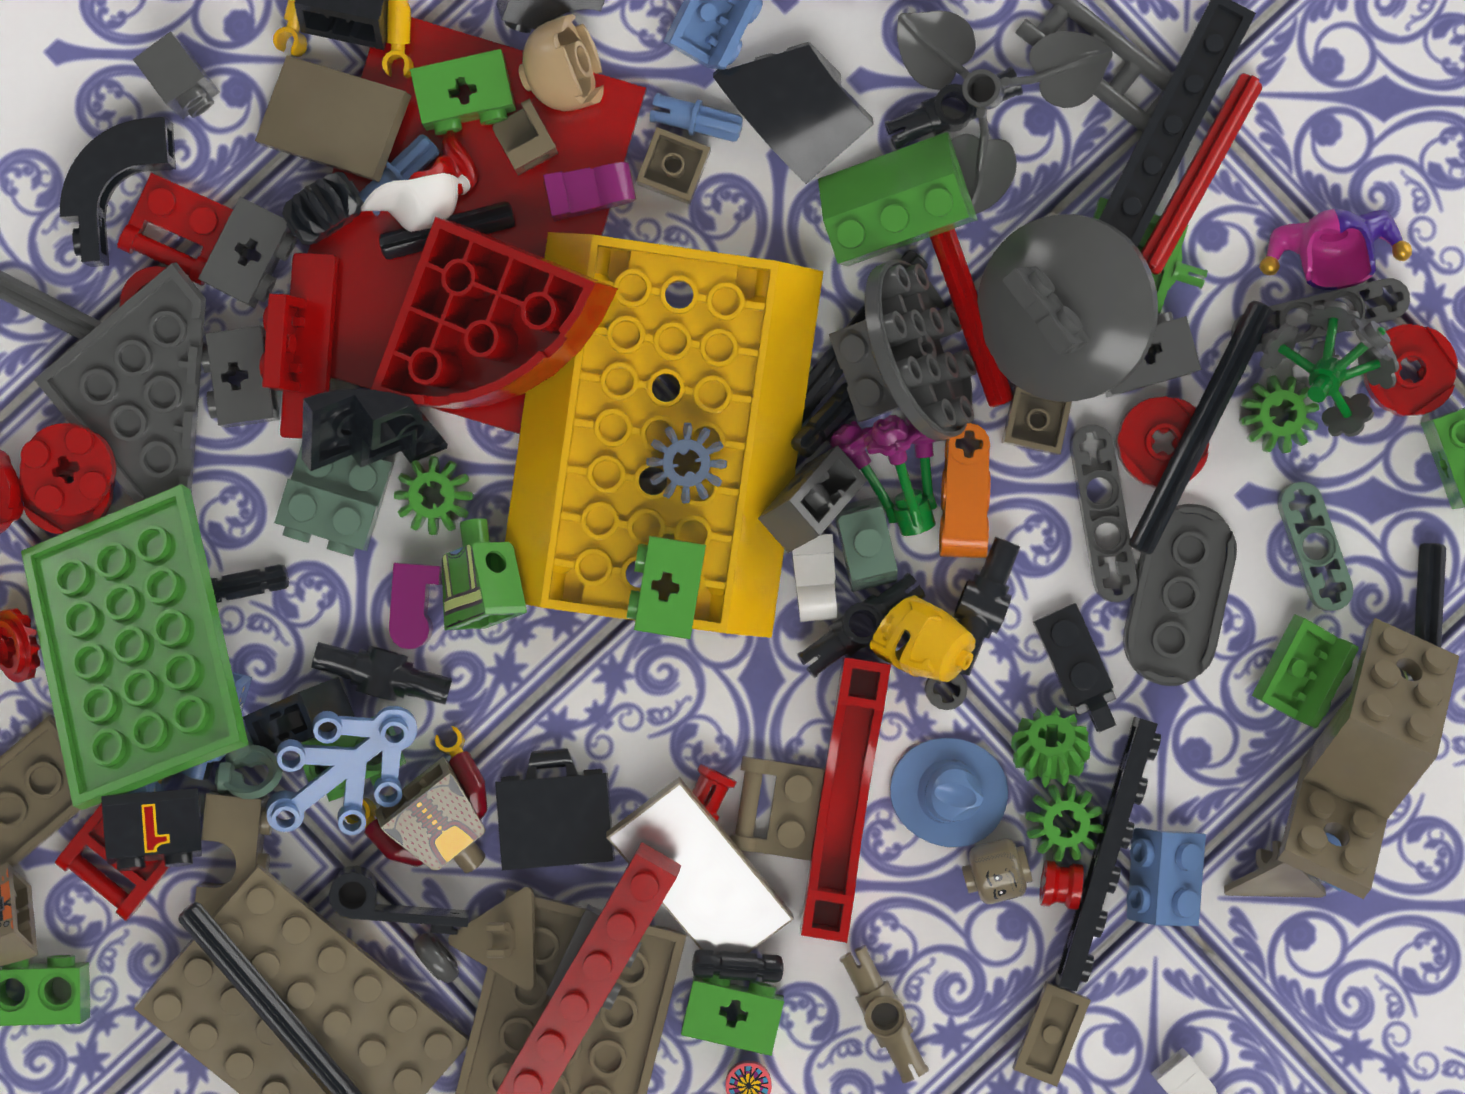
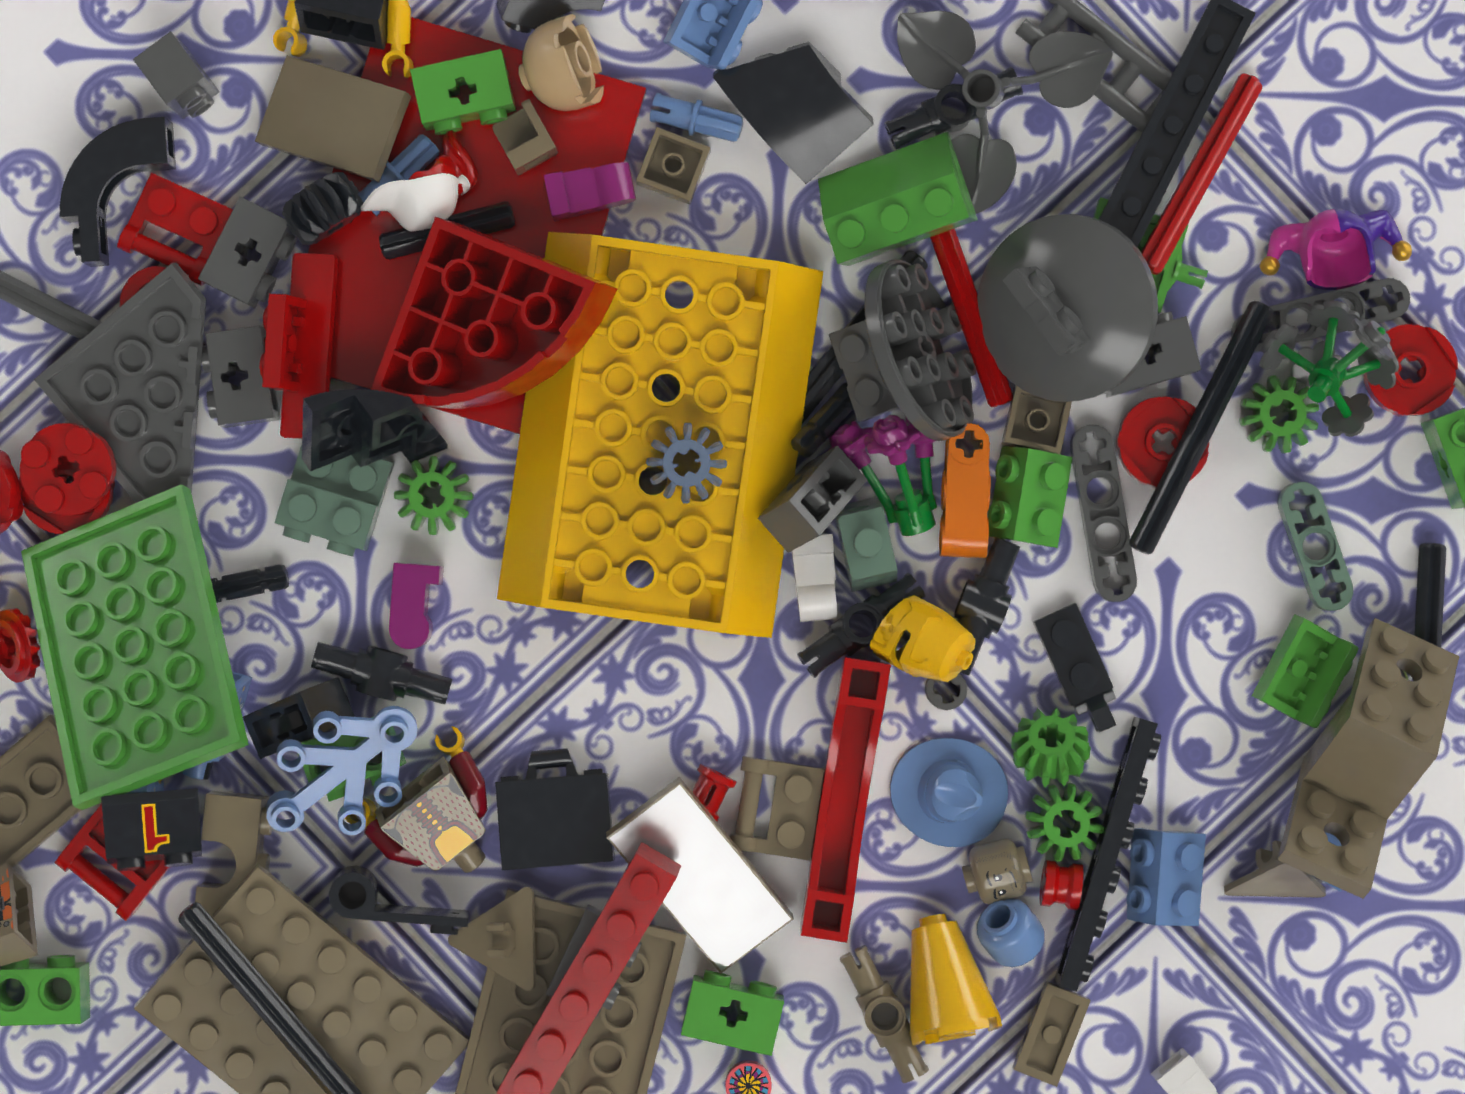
sand green piece [215,741,283,799] -> none
dark grey piece [413,933,459,983] -> none
bright green torso [442,518,527,631] -> none
bright green brick [627,536,706,639] -> none
black axle [692,949,784,983] -> none
dark grey tile [1123,504,1237,686] -> none
none -> yellow cone [910,914,1002,1046]
none -> medium blue head [977,898,1045,968]
none -> bright green bracket [988,446,1073,548]

